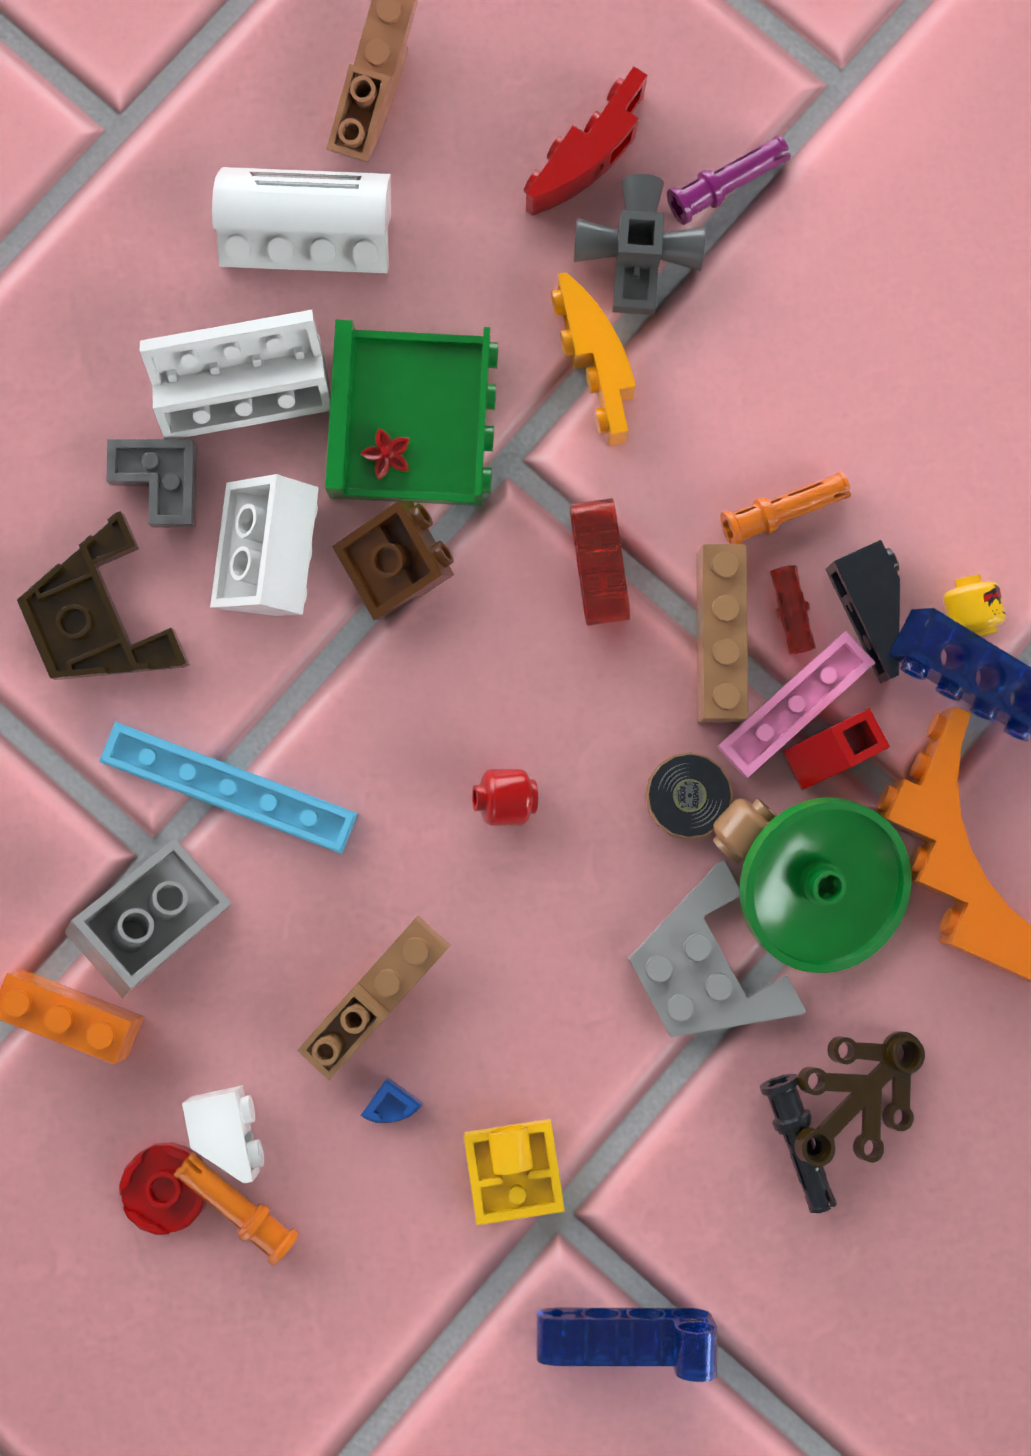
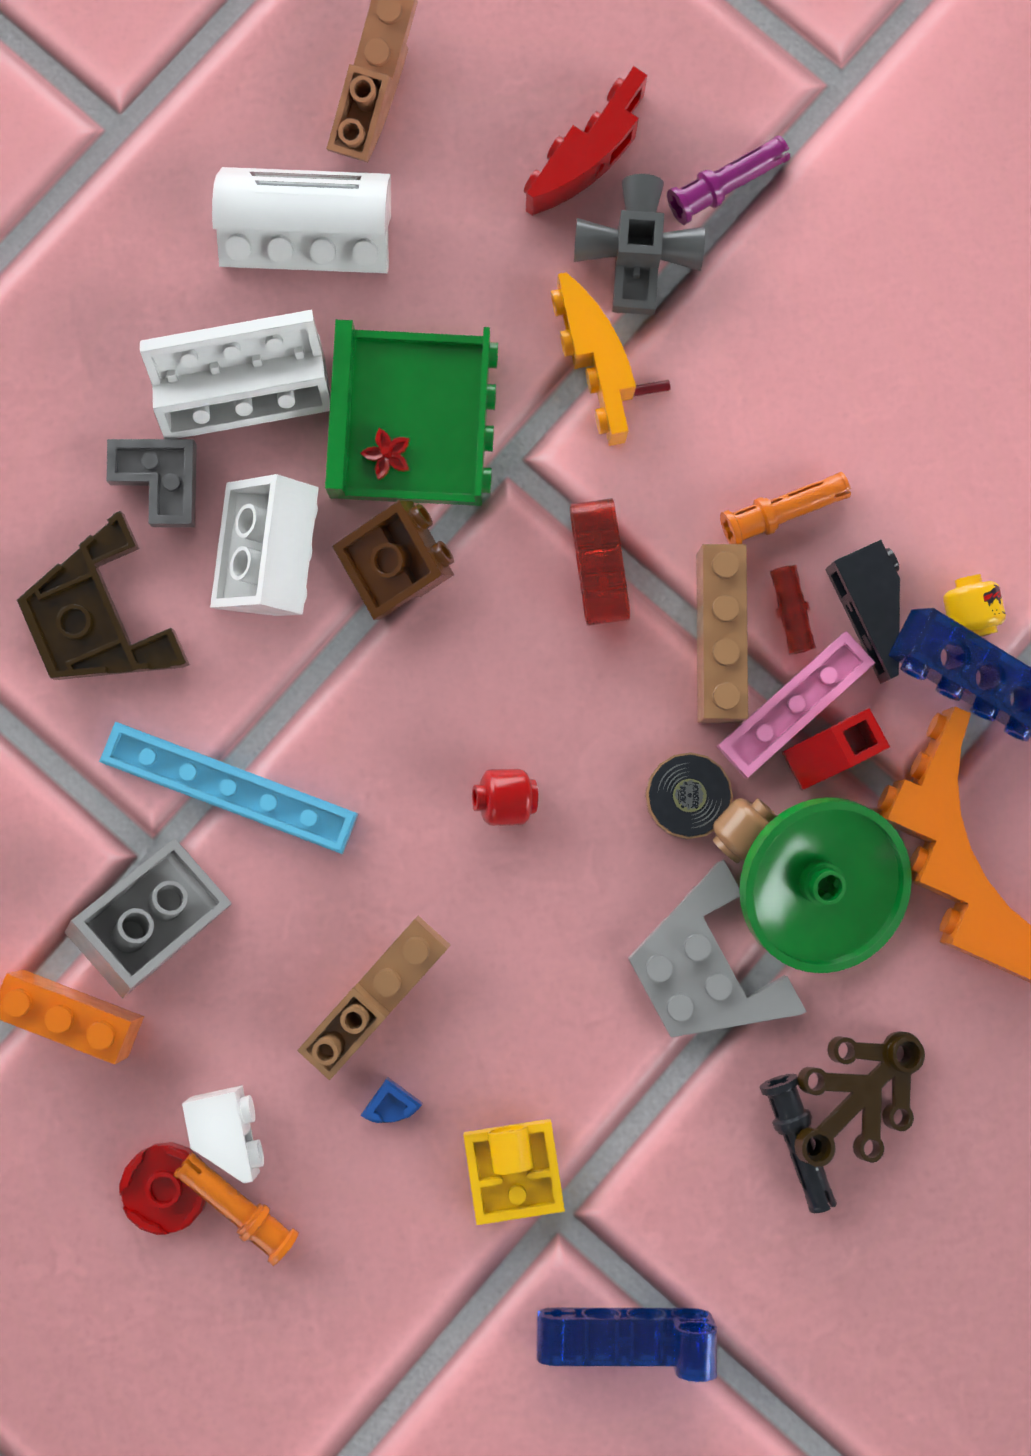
none -> dark red piece [634,380,671,396]

